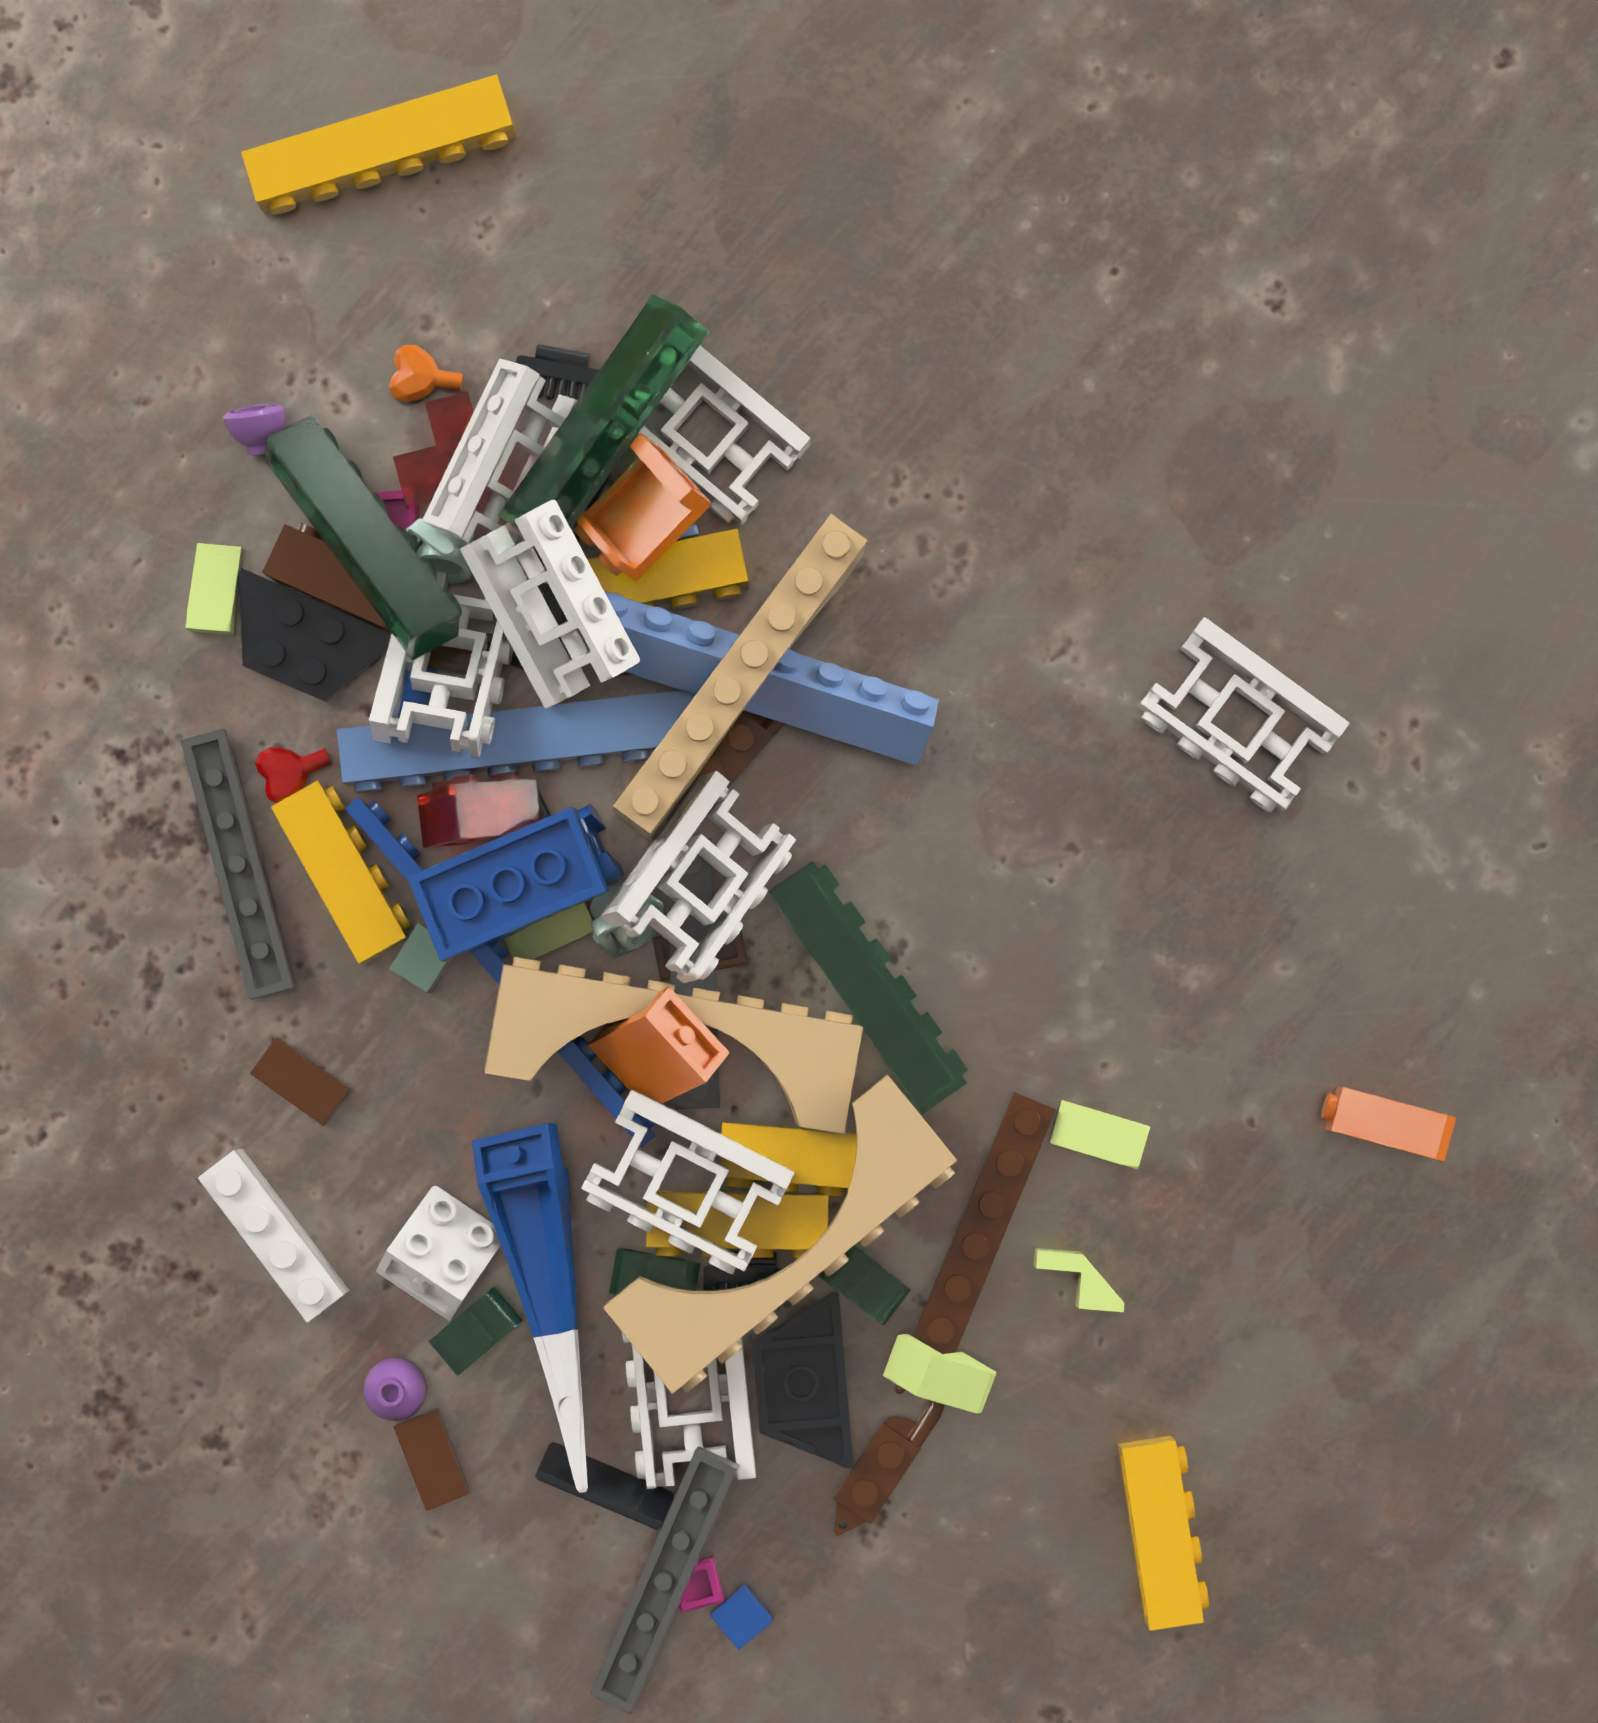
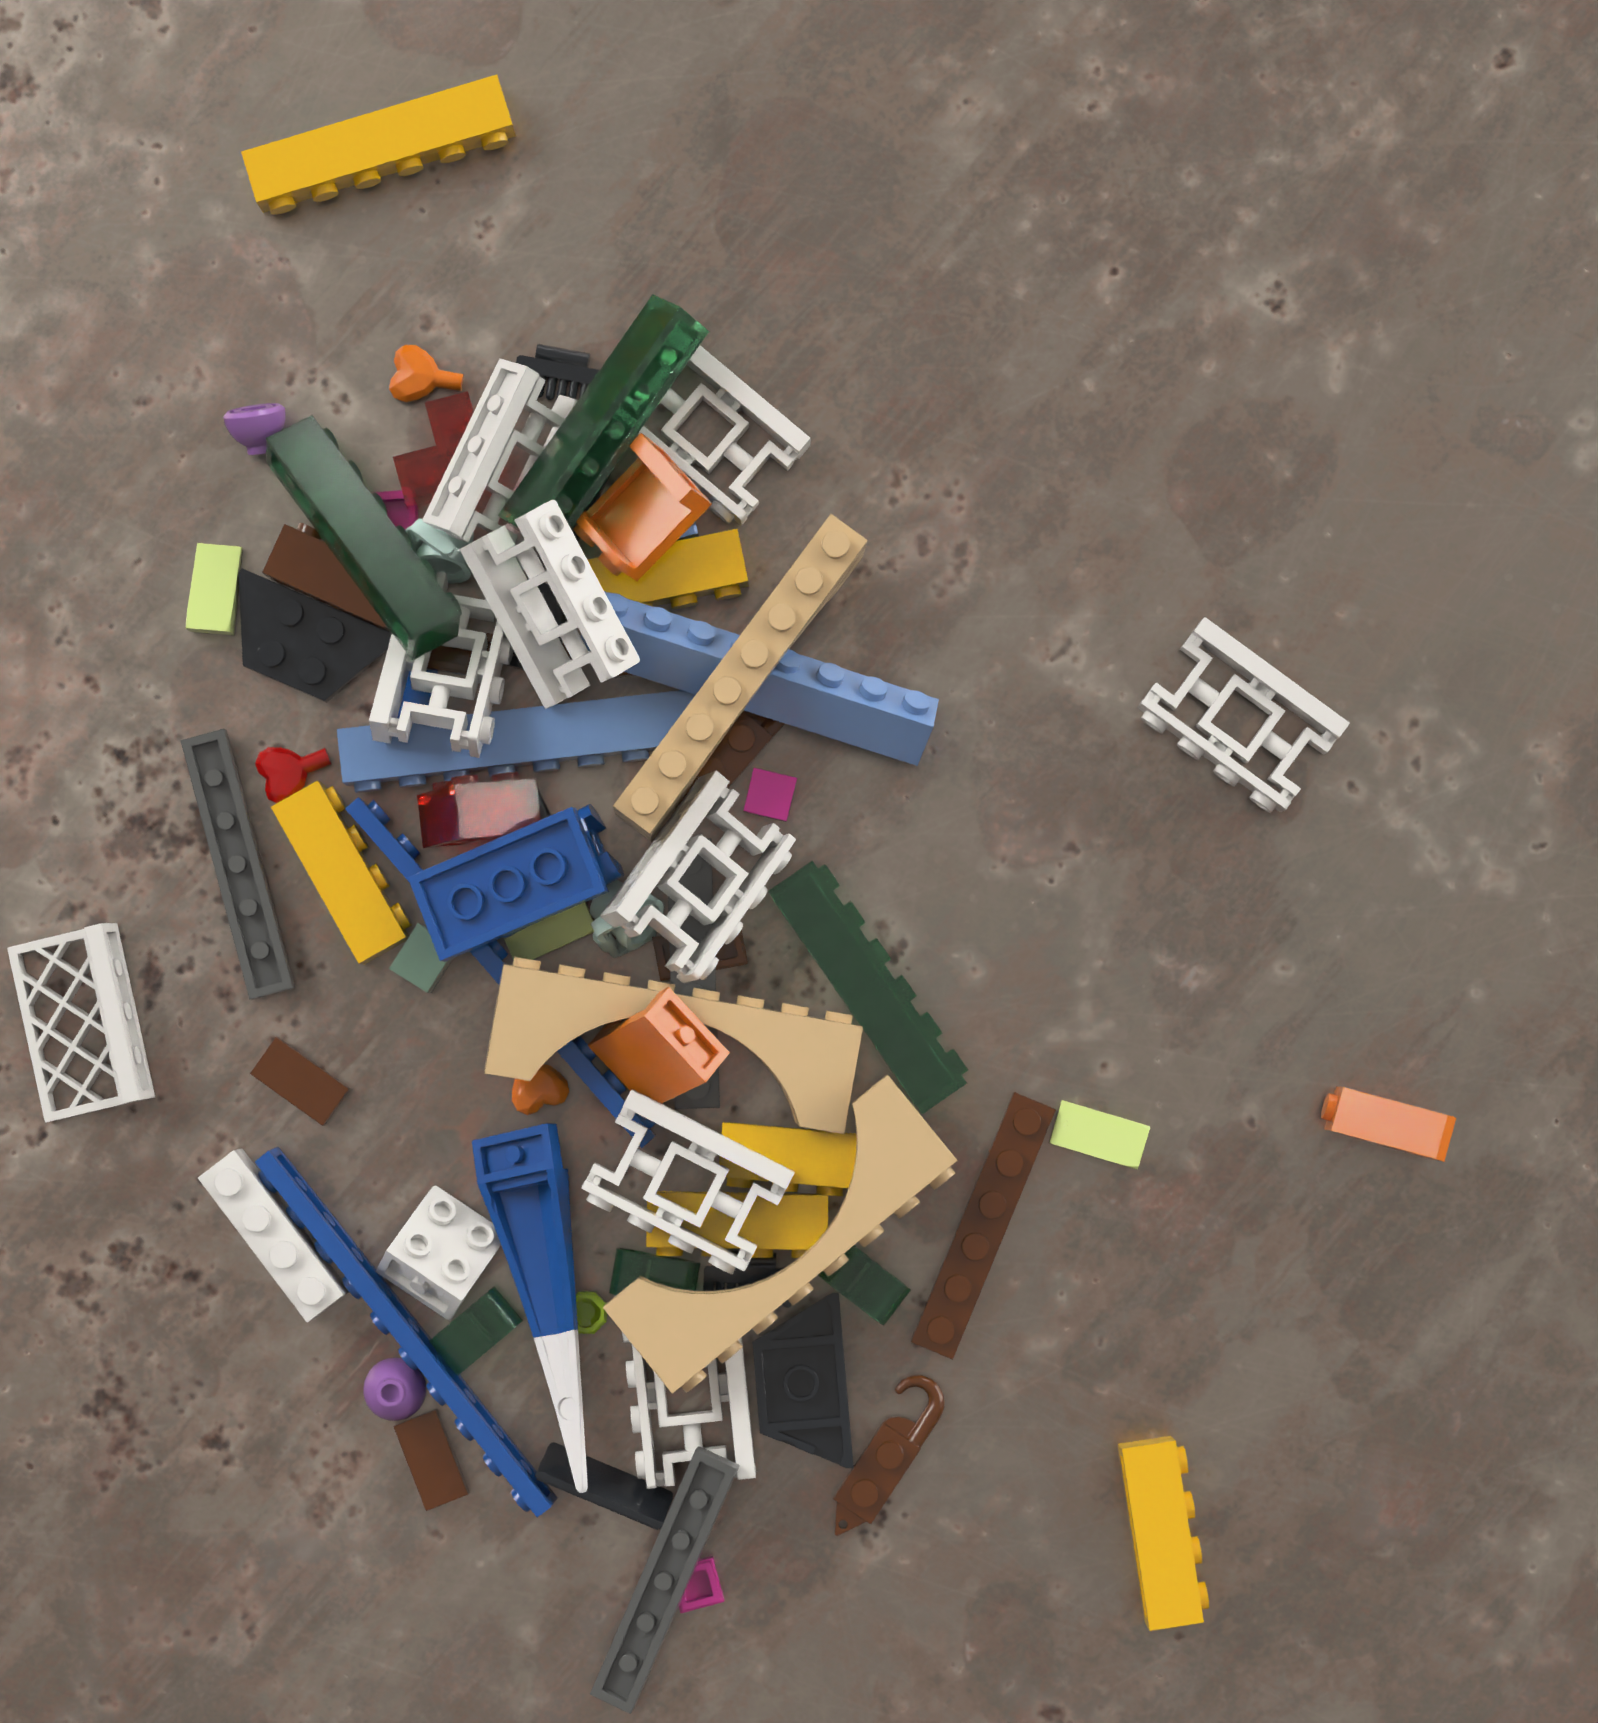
blue tile [710,1583,774,1650] -> none
yellowish green slope [883,1334,997,1414] -> none
yellowish green slope [1033,1248,1125,1312] -> none
none -> white fence [7,923,155,1123]
none -> blue plate [255,1147,558,1518]
none -> orange rock [512,1064,569,1115]
none -> lime tile [576,1291,608,1334]
none -> dark pink tile [743,768,797,822]

